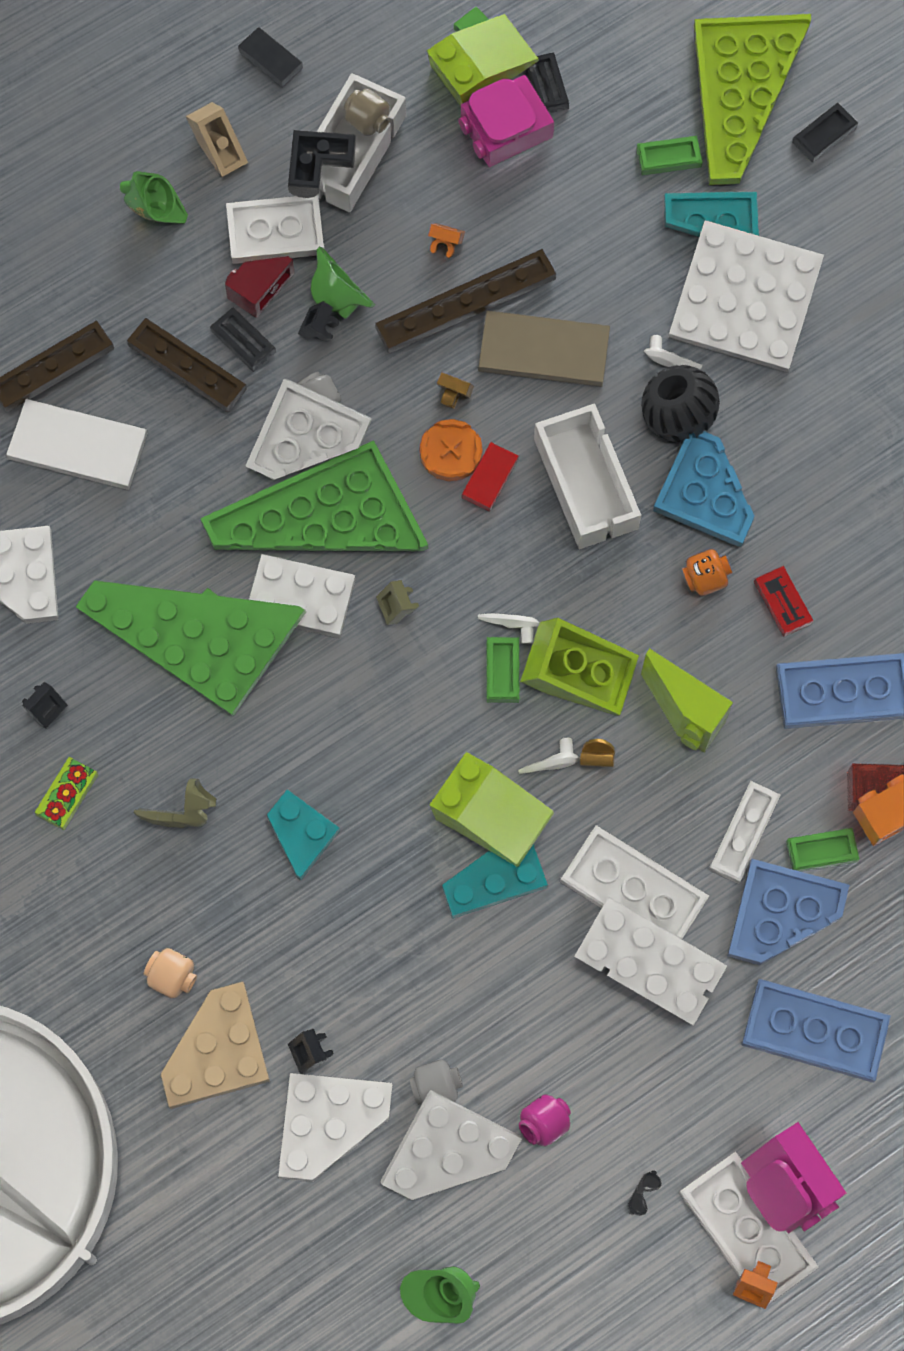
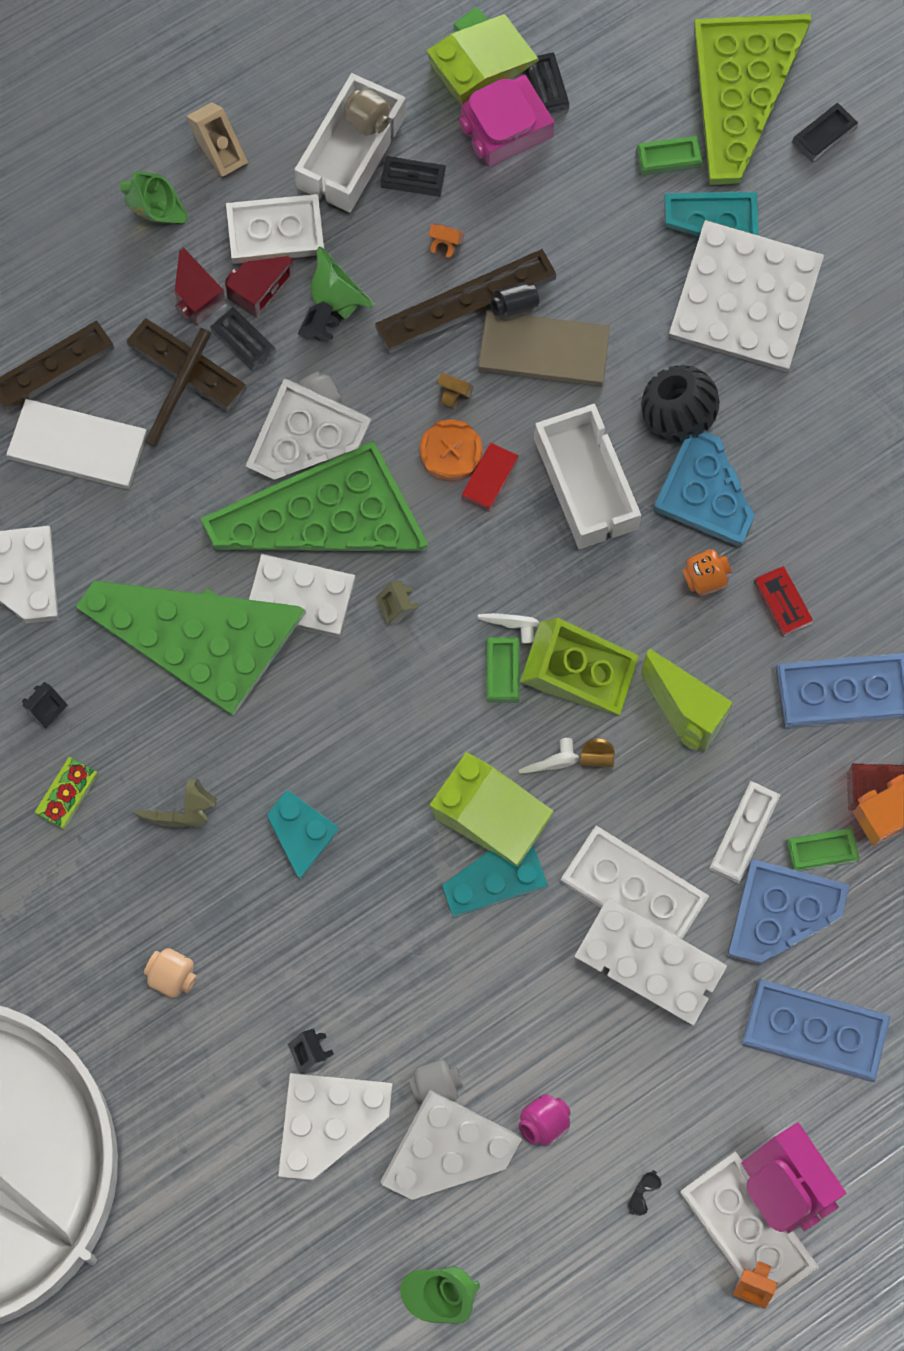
tan plate [161,982,270,1109] -> none
black tile [238,27,303,87] -> none
black brick [288,130,356,198] -> none
white bar [644,335,702,369] -> none
none -> dark brown bar [145,327,212,447]
none -> dark red slope [175,247,226,326]
none -> black tile [381,156,446,197]
none -> black brick [490,282,539,320]

